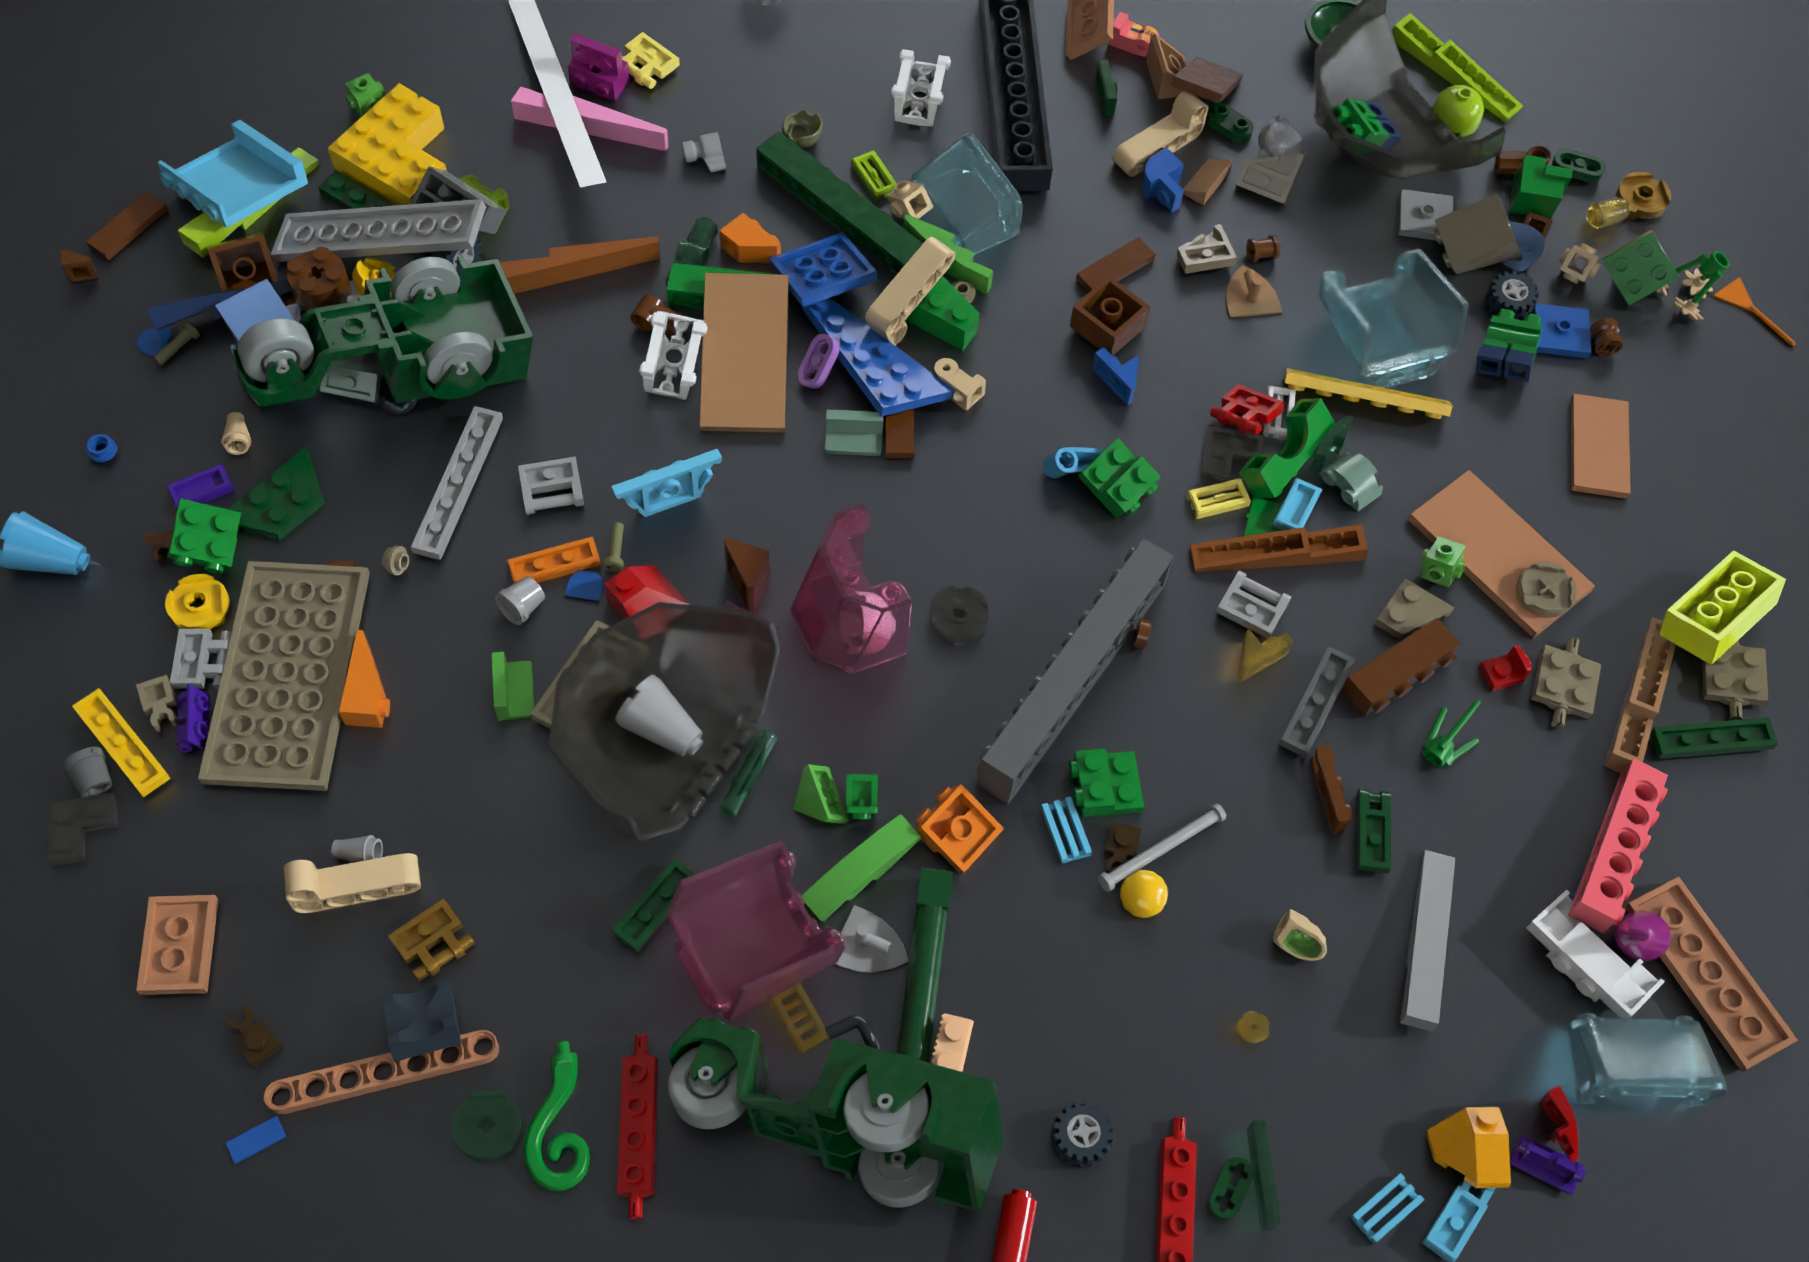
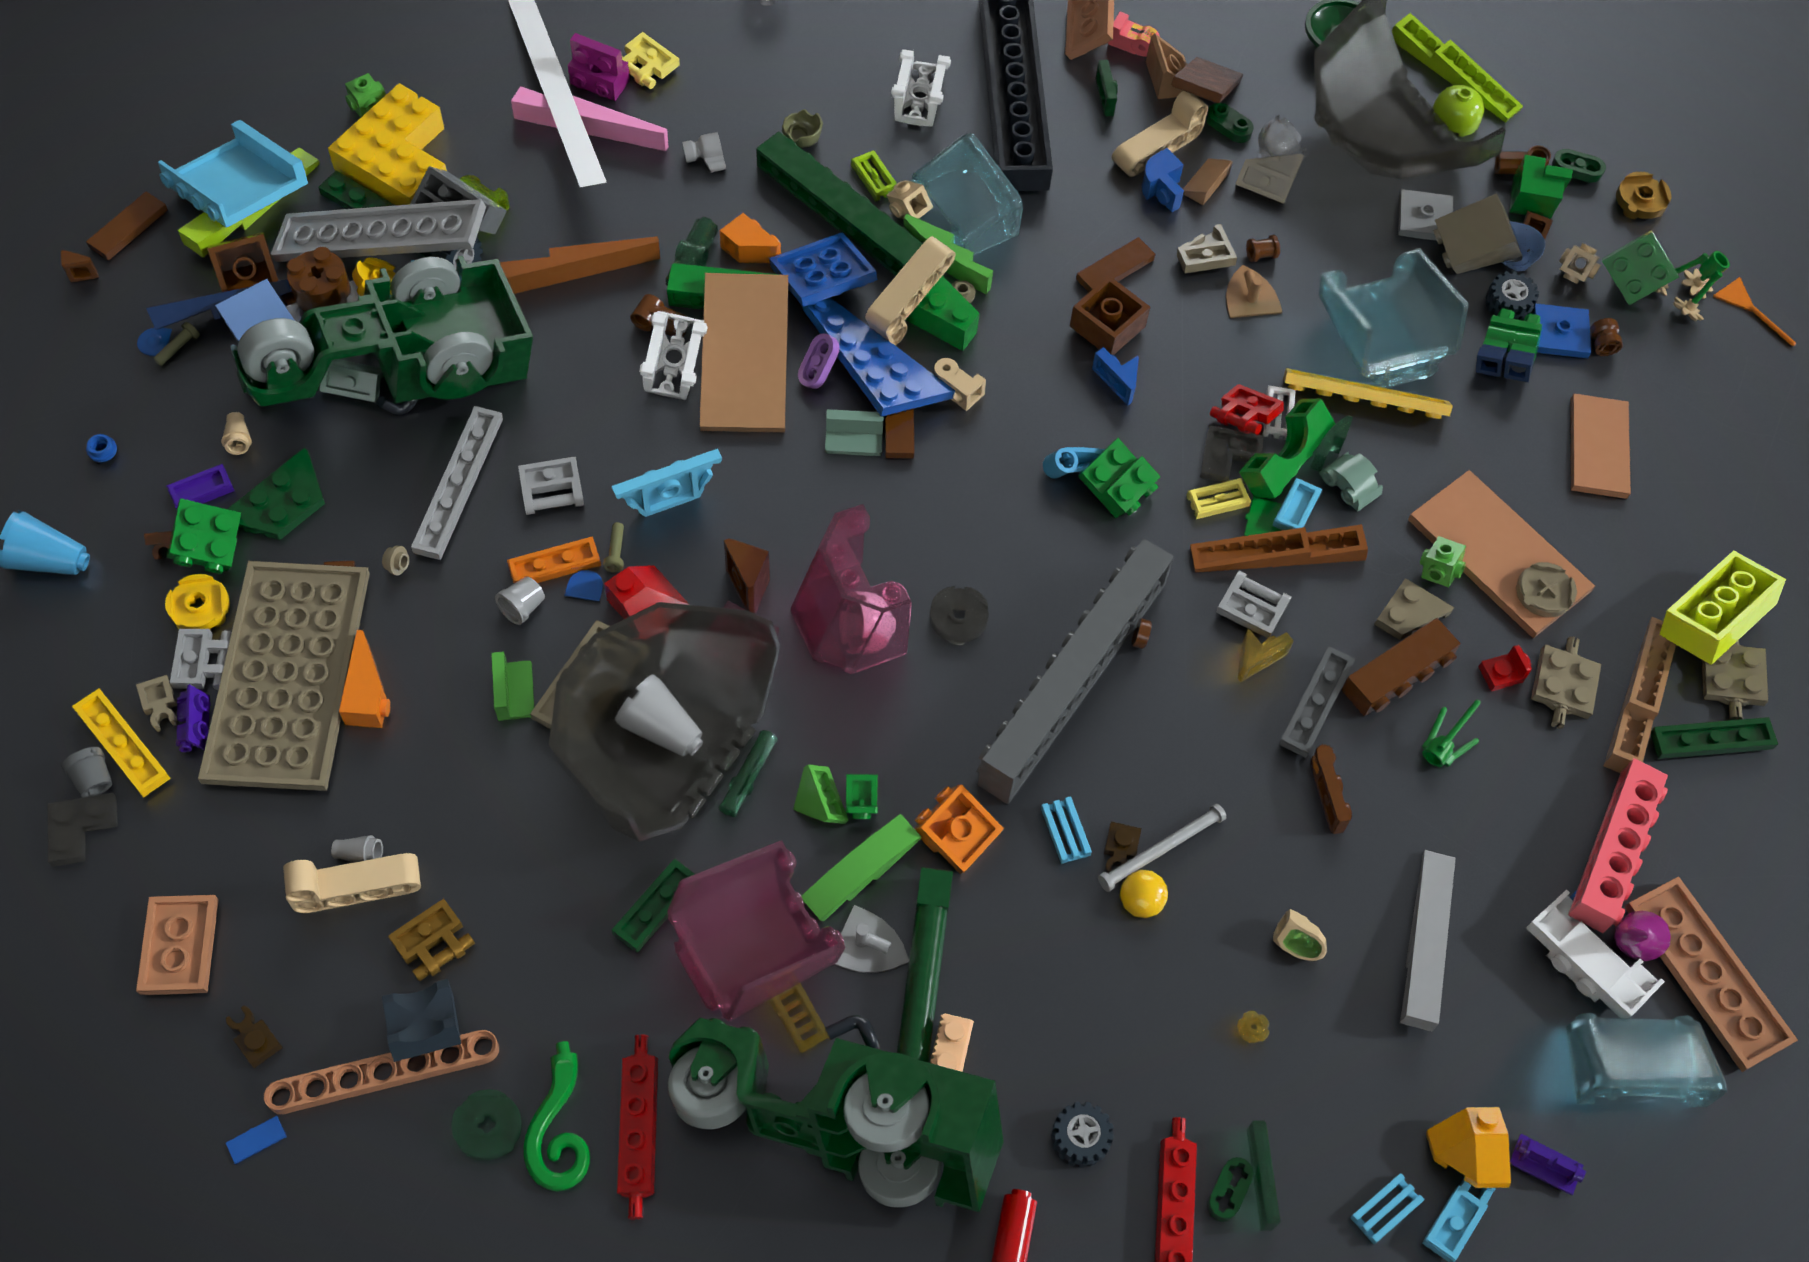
green plate [1069,748,1144,817] -> none
green hips [1328,98,1403,156] -> none
dark green plate [1356,788,1391,874] -> none
red slope [1540,1085,1579,1163] -> none
clear yellow brick [1587,197,1629,229] -> none

